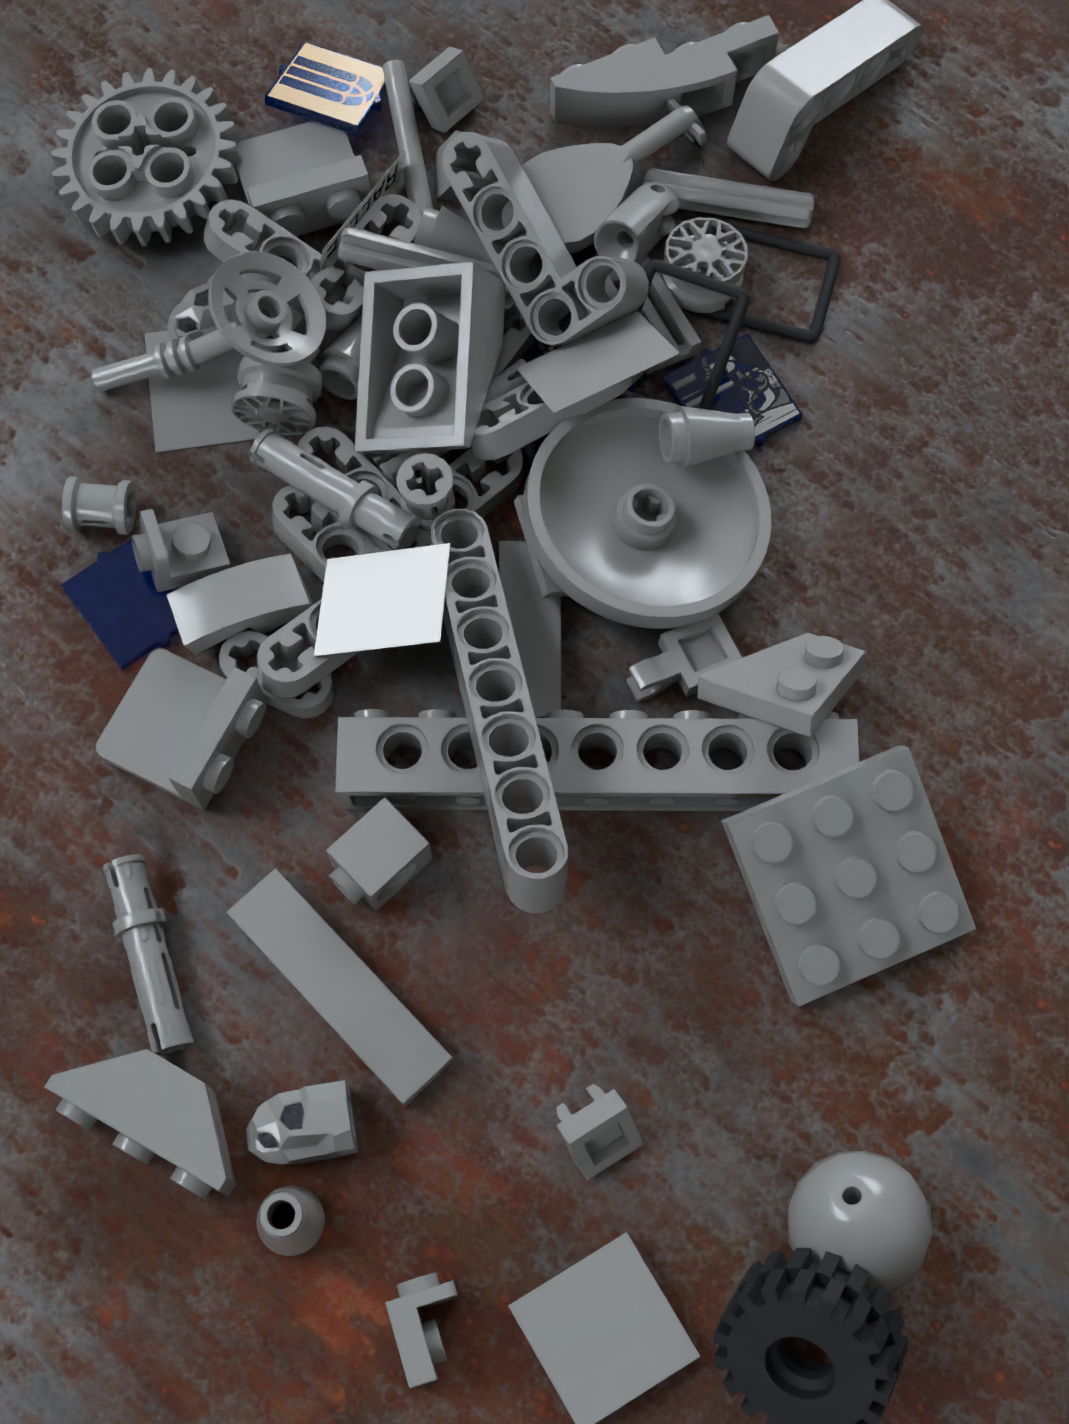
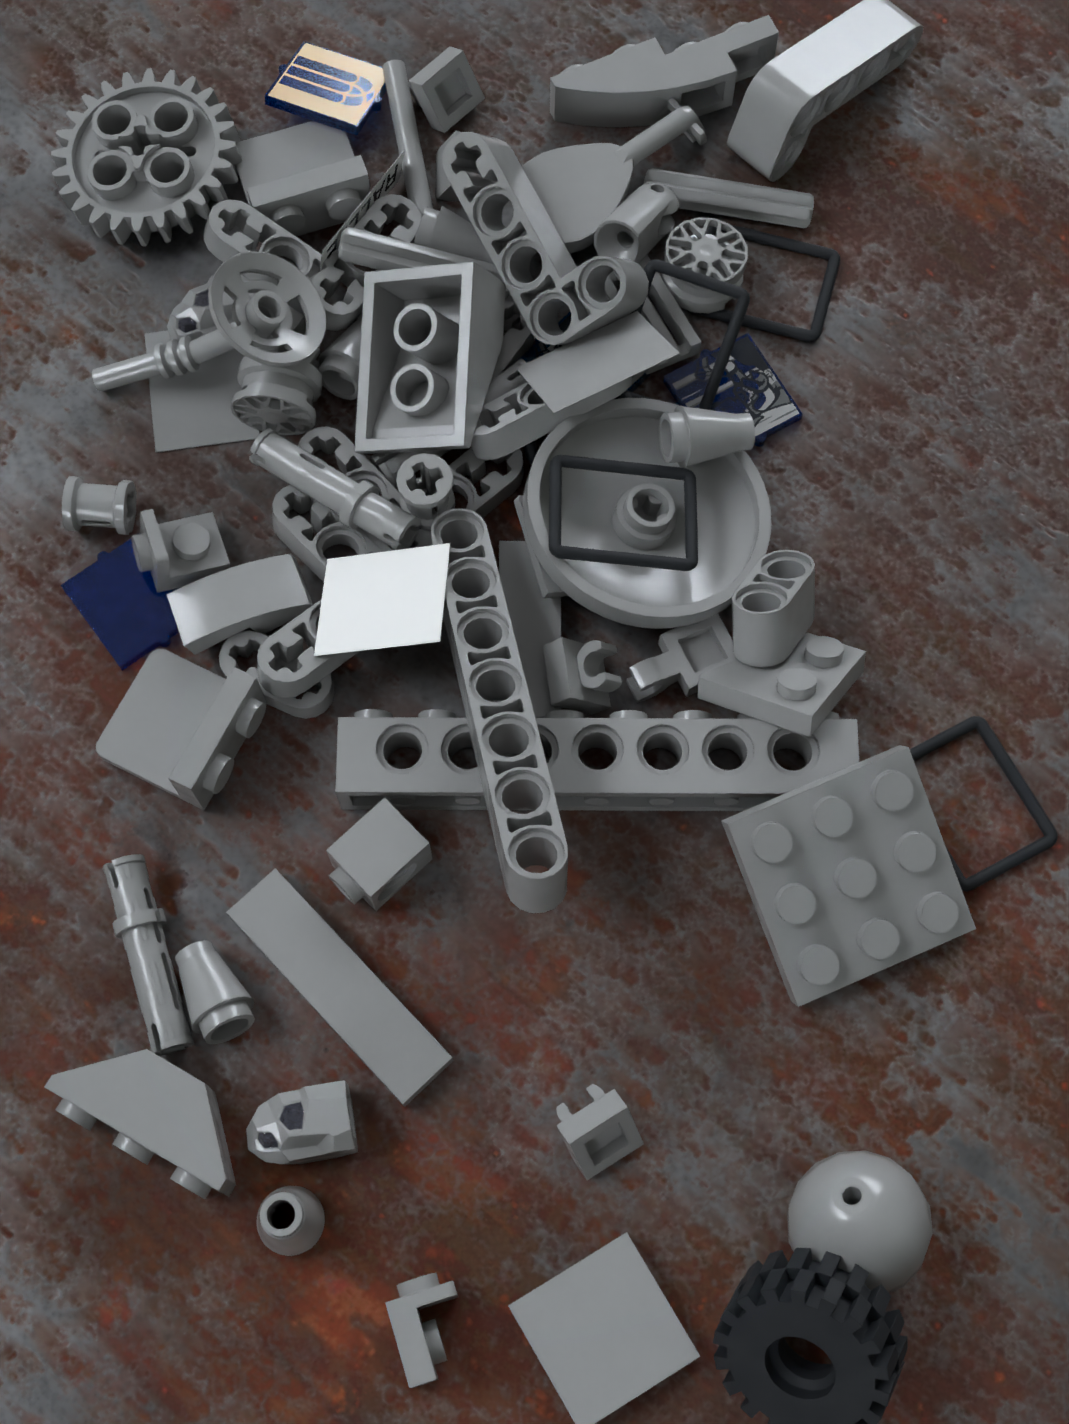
none -> light grey cone [175,940,255,1044]
none -> light grey tile [543,637,622,715]
none -> black piece [549,455,698,571]
none -> light grey beam [732,550,815,667]
none -> black piece [910,716,1058,892]

